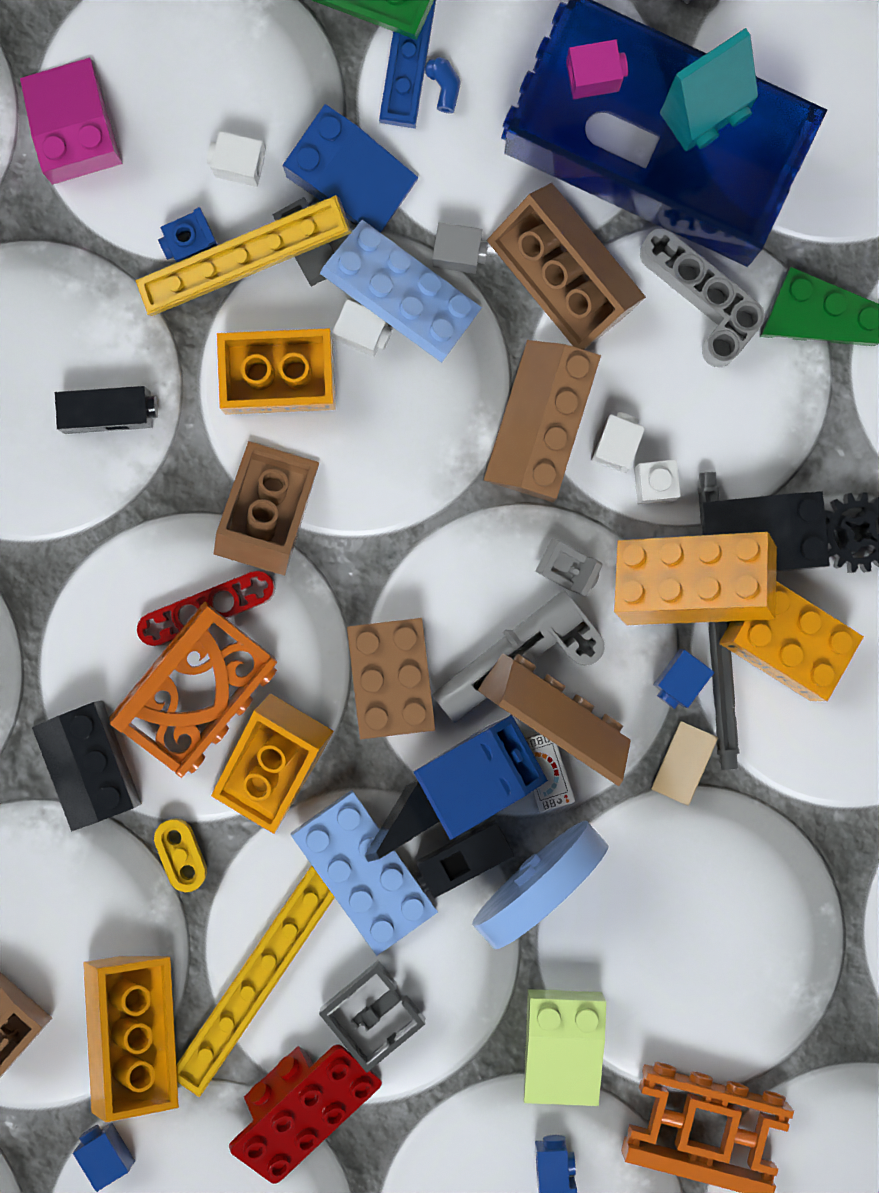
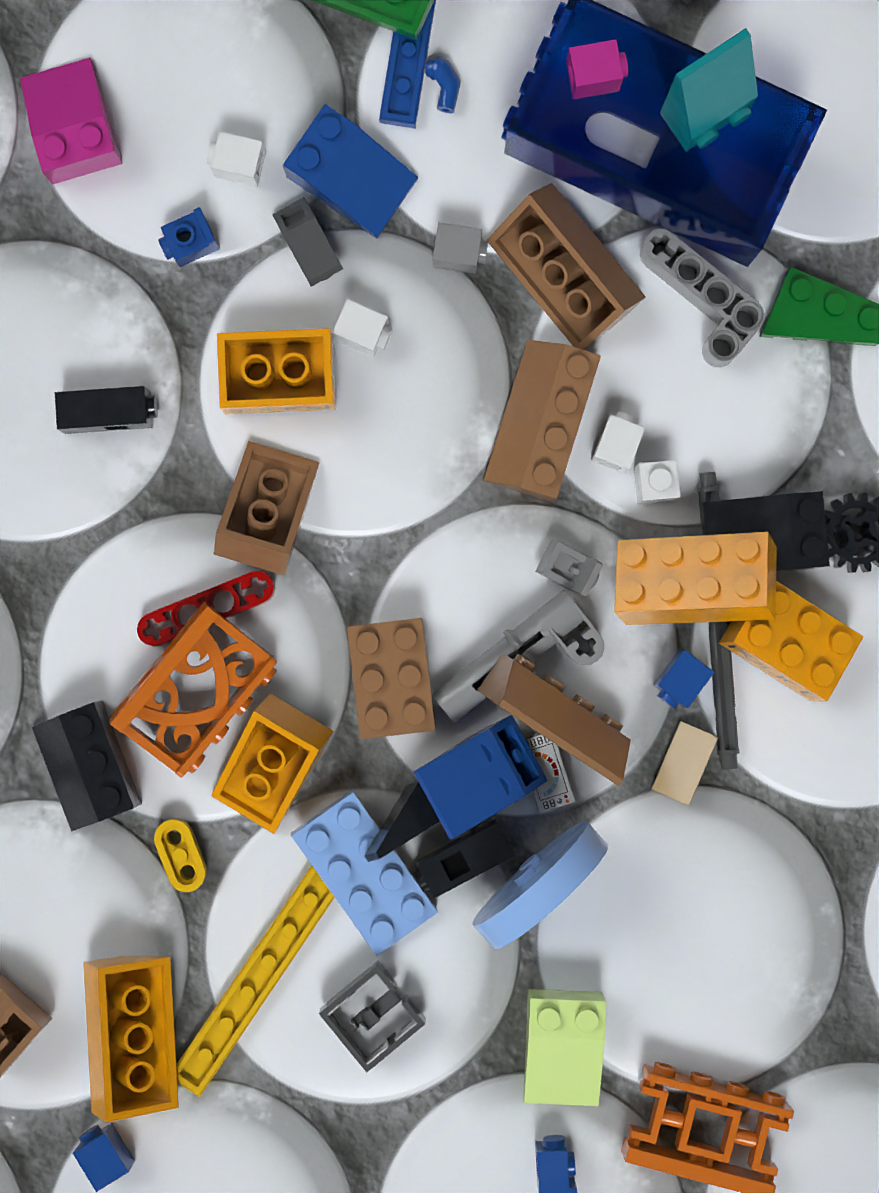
yellow tile [135,195,352,316] -> none
red bracket [229,1044,382,1184] -> none
light blue plate [320,220,482,363] -> none

